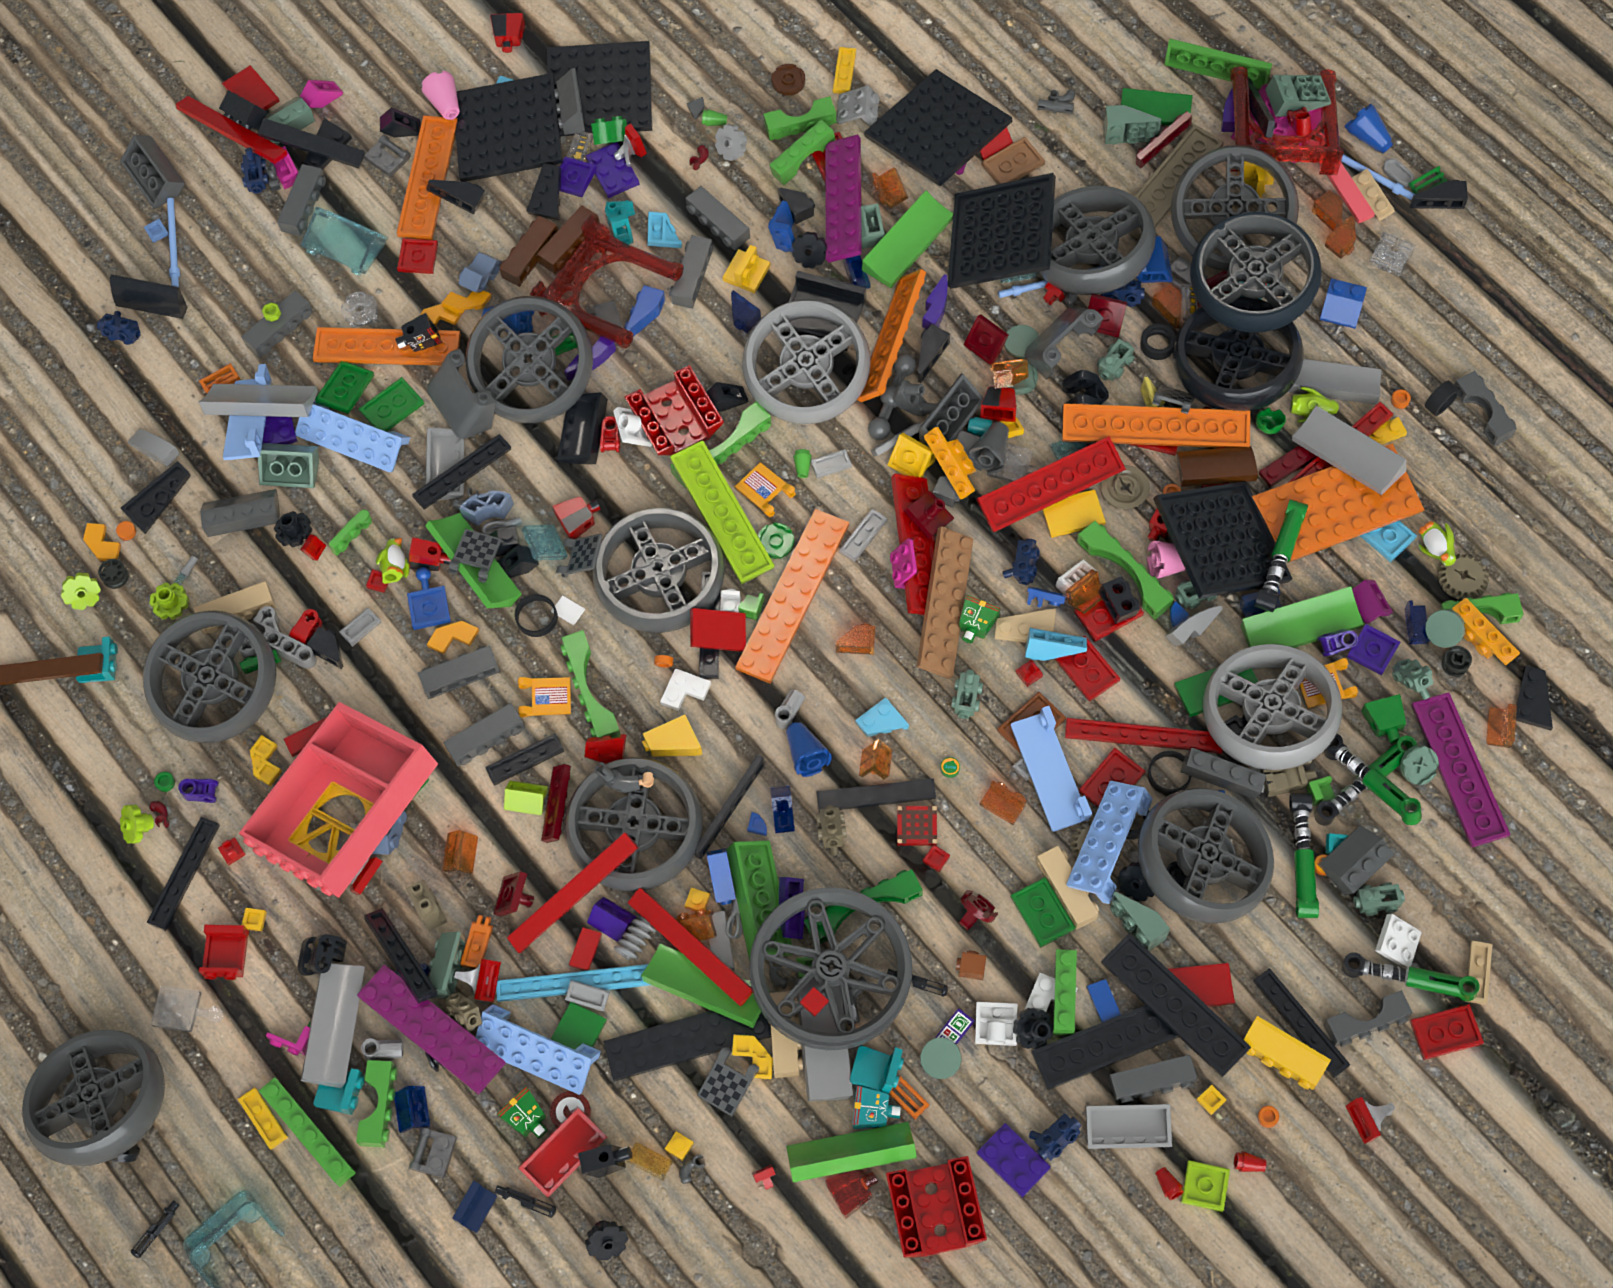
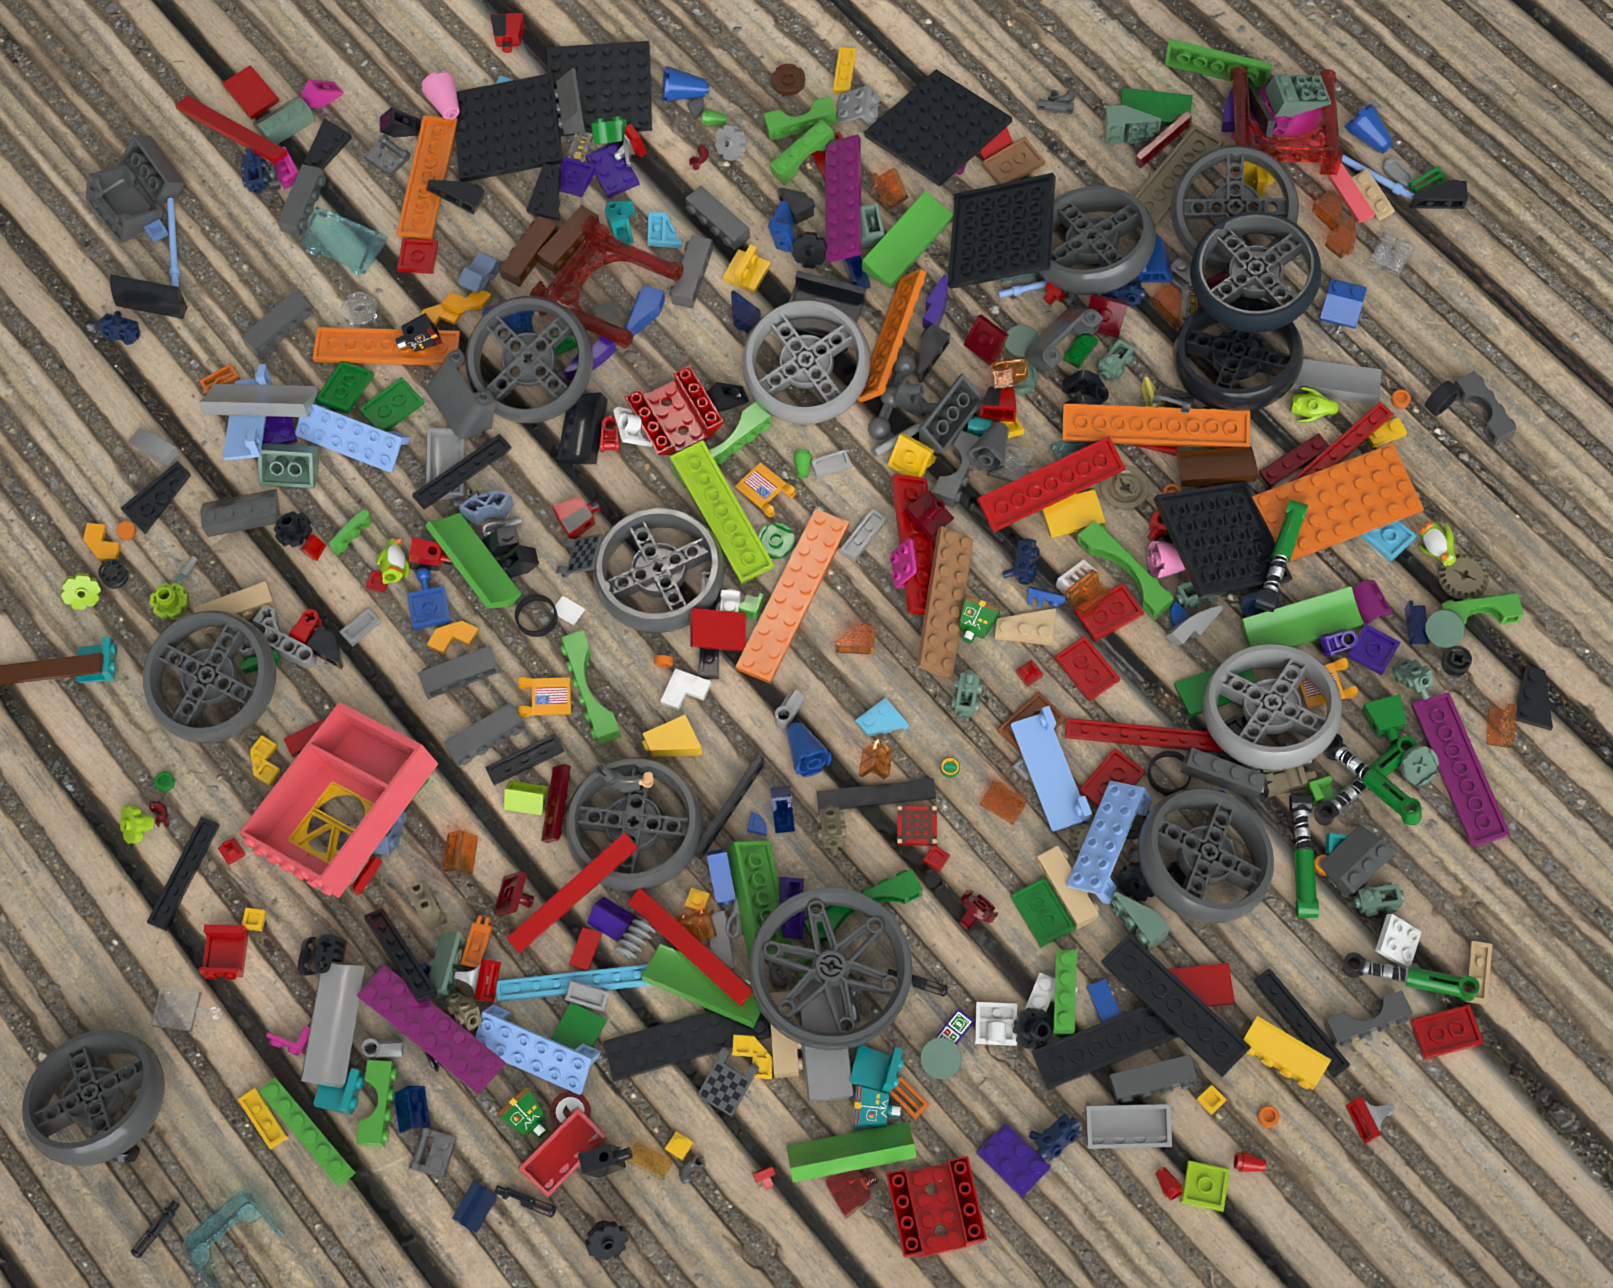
dark purple piece [178,778,219,803] -> none
black brick [219,90,267,130] -> none
black tile [258,118,365,169] -> none
lime tile [262,302,281,322] -> none
dark grey flag [449,529,502,583] -> none
clear light blue tile [521,525,568,560] -> none
red wing [584,734,626,764] -> none
red tile [800,987,829,1017] -> none
light orange bracket [924,427,976,500] -> none
dark orange brick [956,950,987,981] -> none
medium azure slope [1025,628,1087,661] -> none
black brick [1098,576,1140,624] -> none
black tyre [1140,324,1176,360] -> none
green hair [1255,407,1286,434] -> none
red piece [1287,107,1312,136] -> none
light grey arch [1292,406,1406,495] -> none
light orange bracket [1452,598,1520,665] -> none
none -> dark grey windscreen [86,165,163,243]
none -> blue cone [662,66,709,102]
none -> green plate [1063,333,1099,369]

